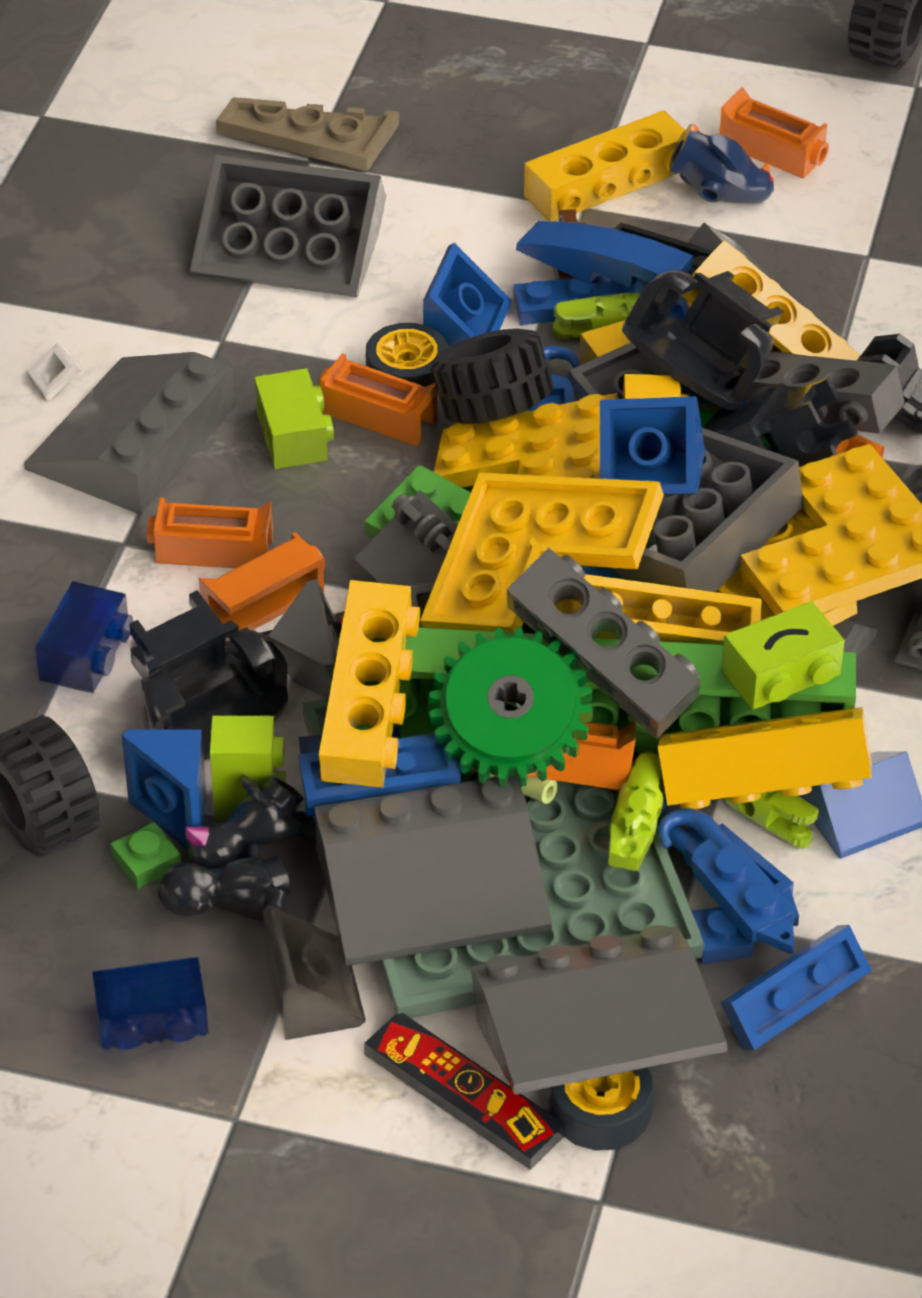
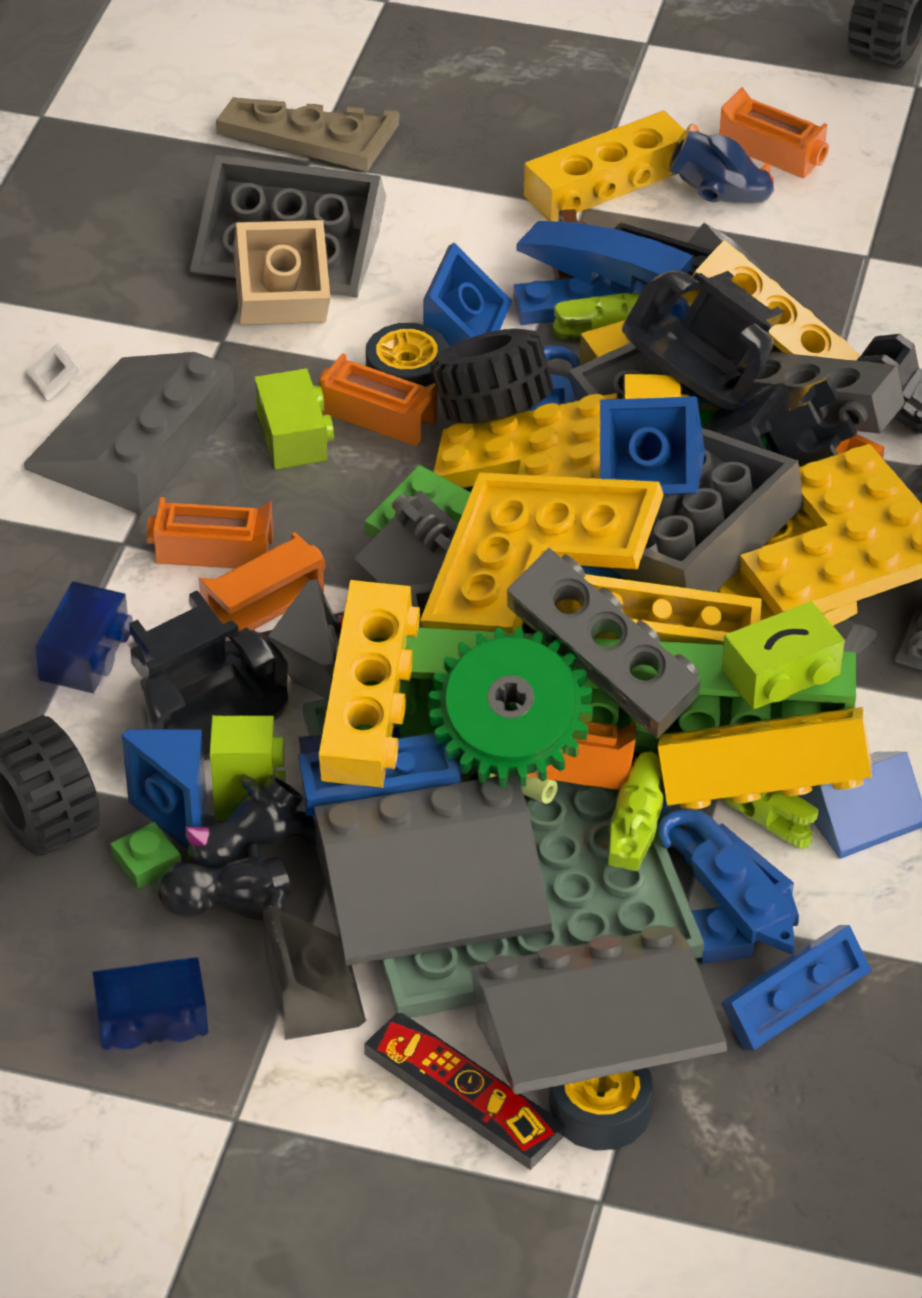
none -> tan brick [233,220,331,325]

